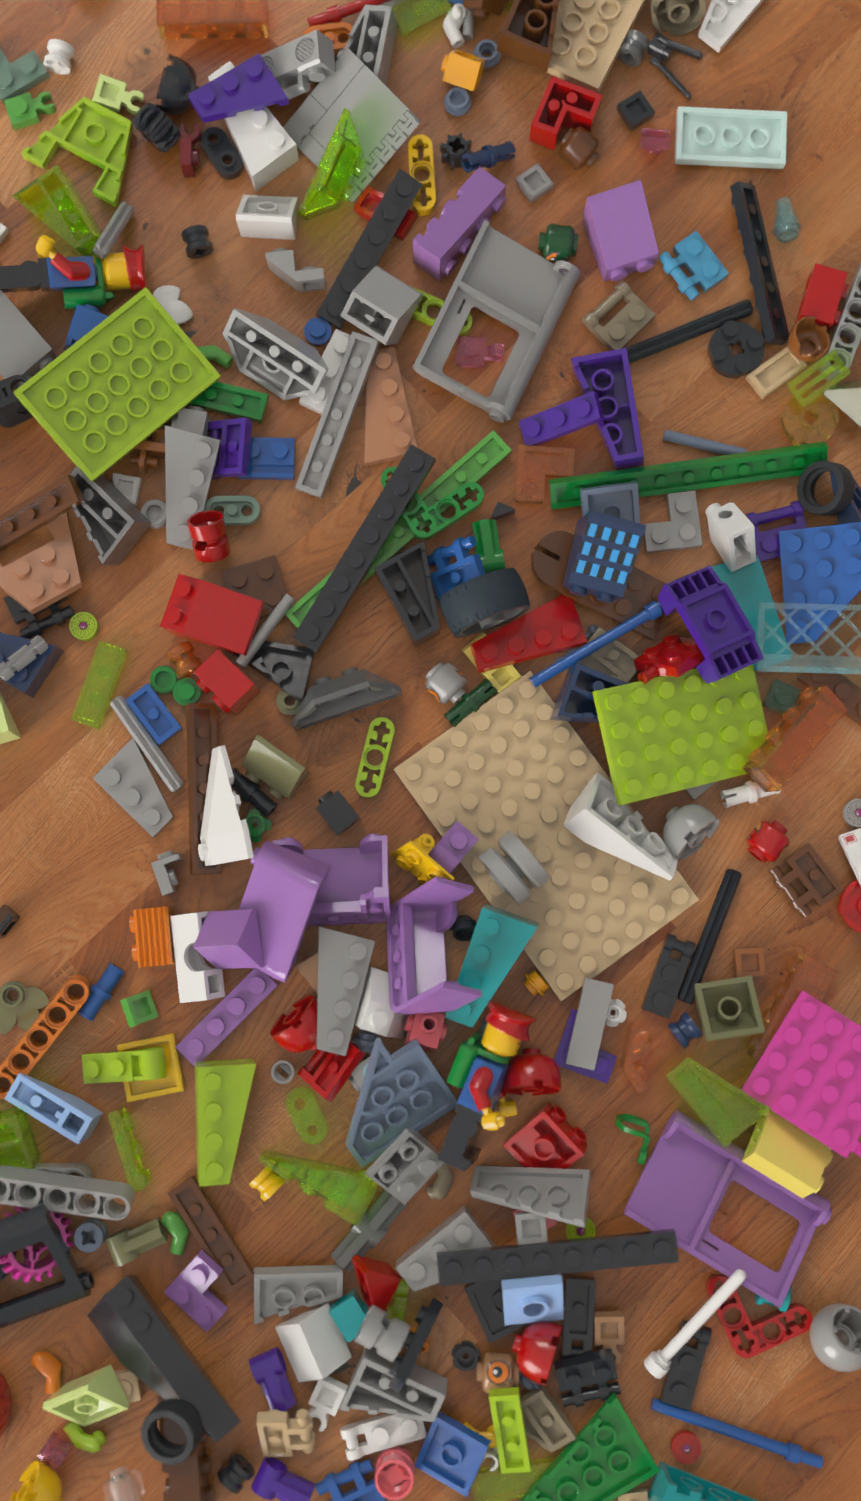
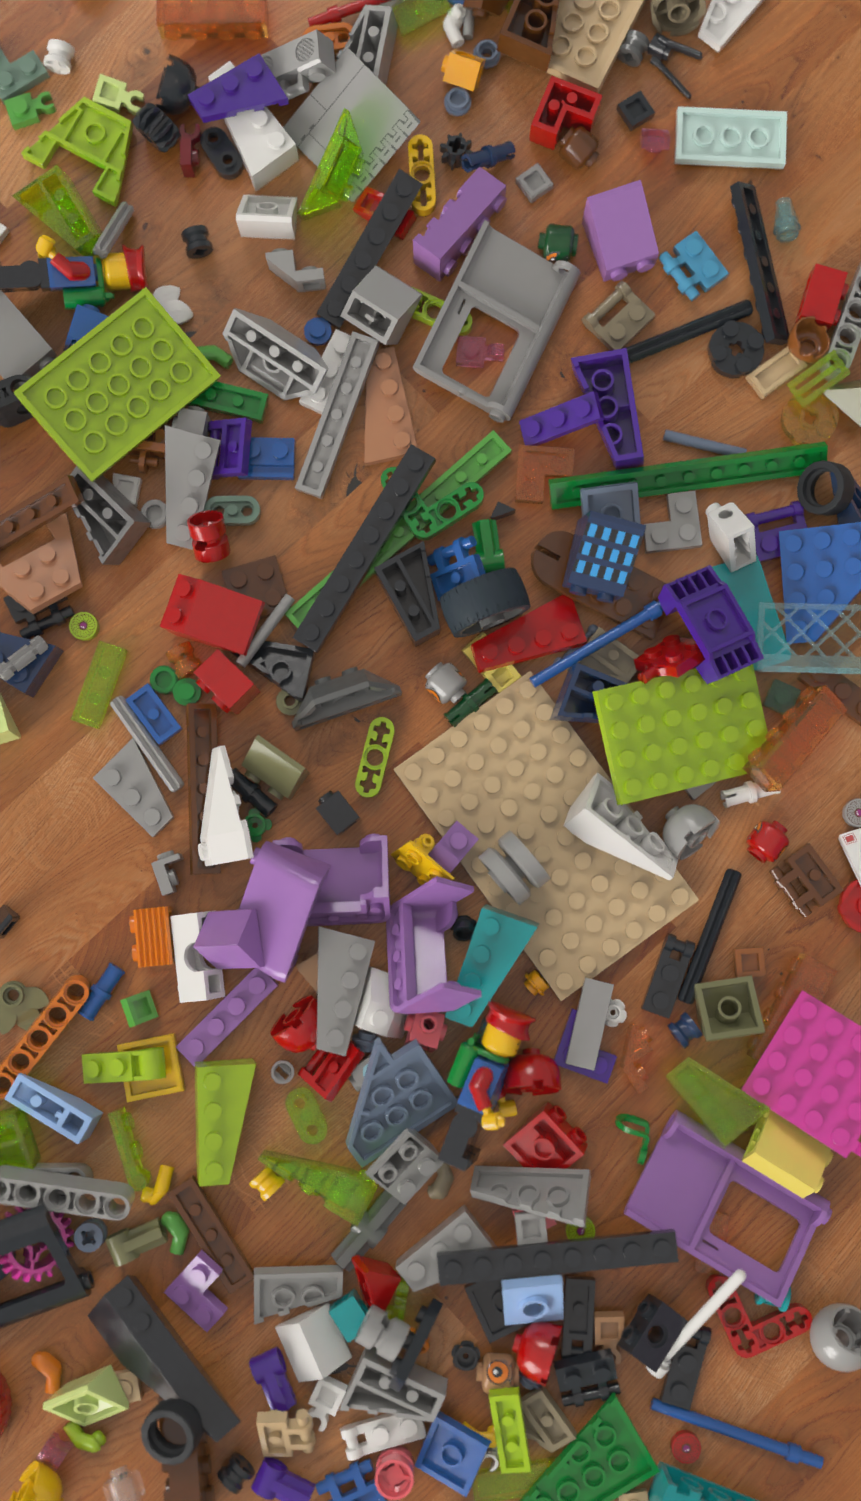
none -> yellow arm [140,1165,174,1205]
none -> black brick [617,1293,688,1373]

